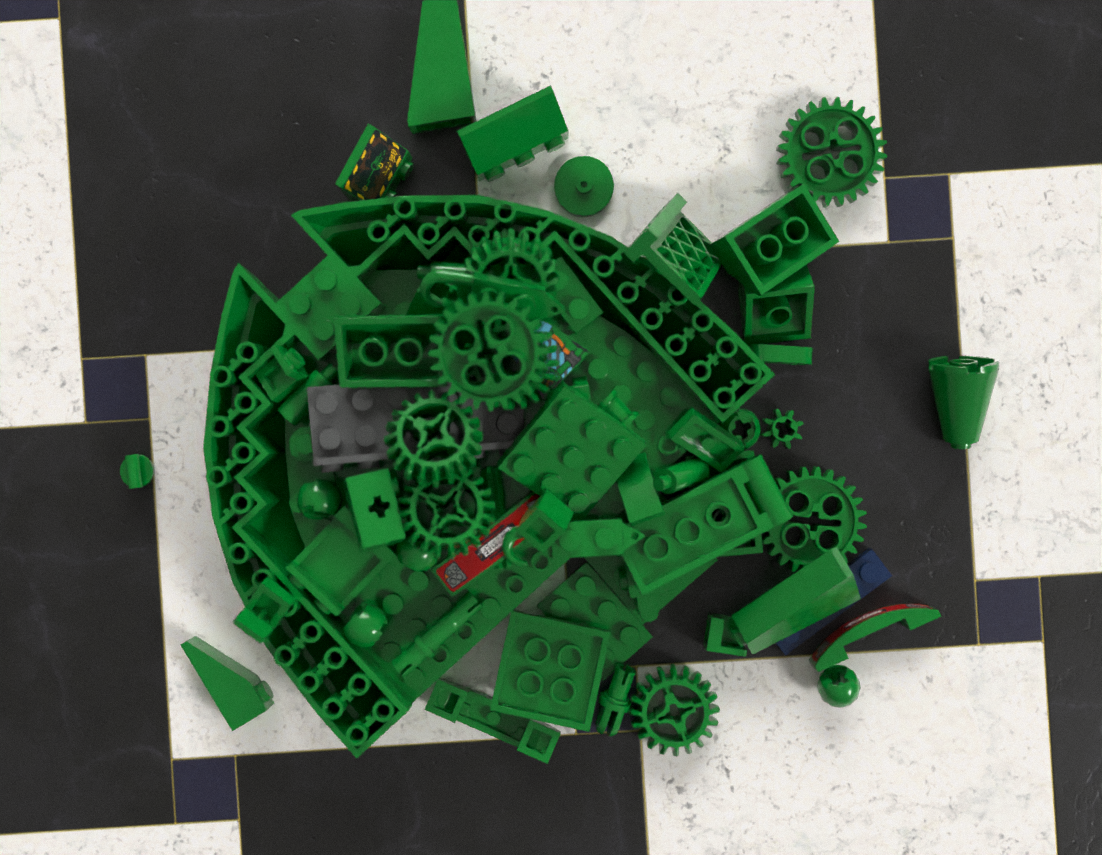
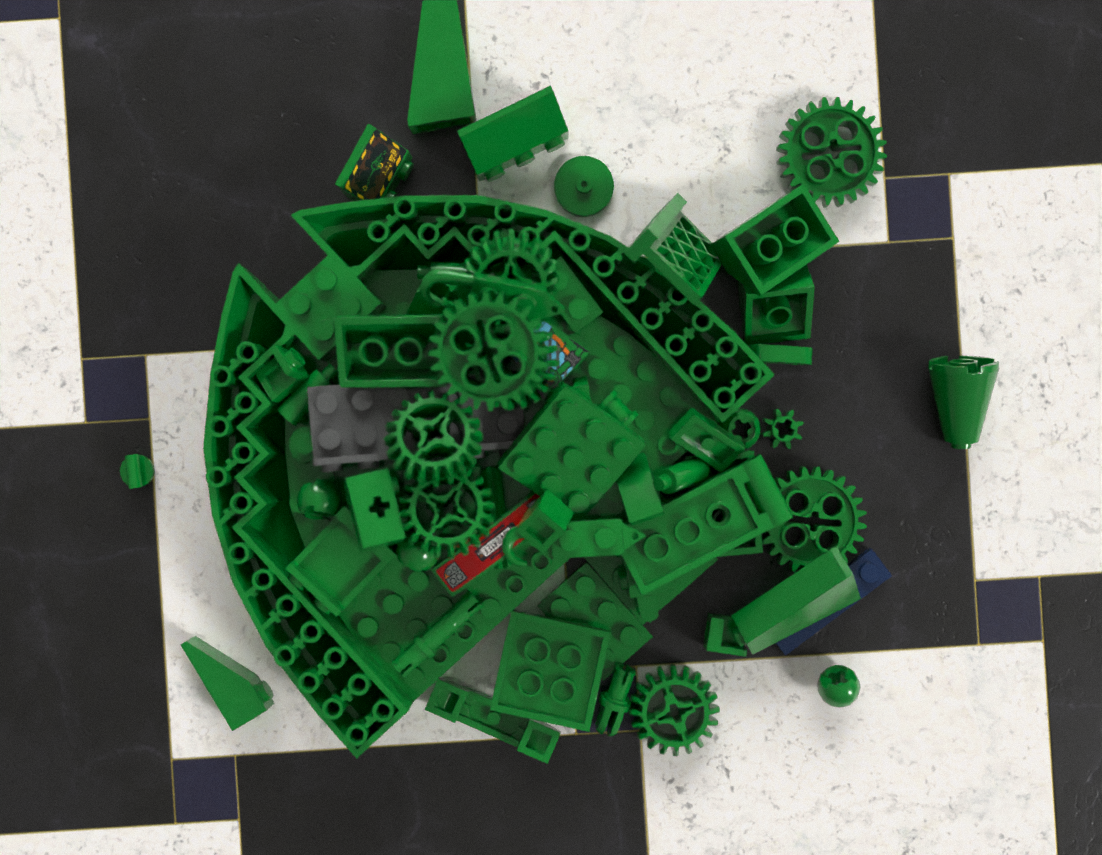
green bracket [233,577,296,643] -> none
green piece [343,603,388,648] -> none
green slope [809,604,941,672] -> none

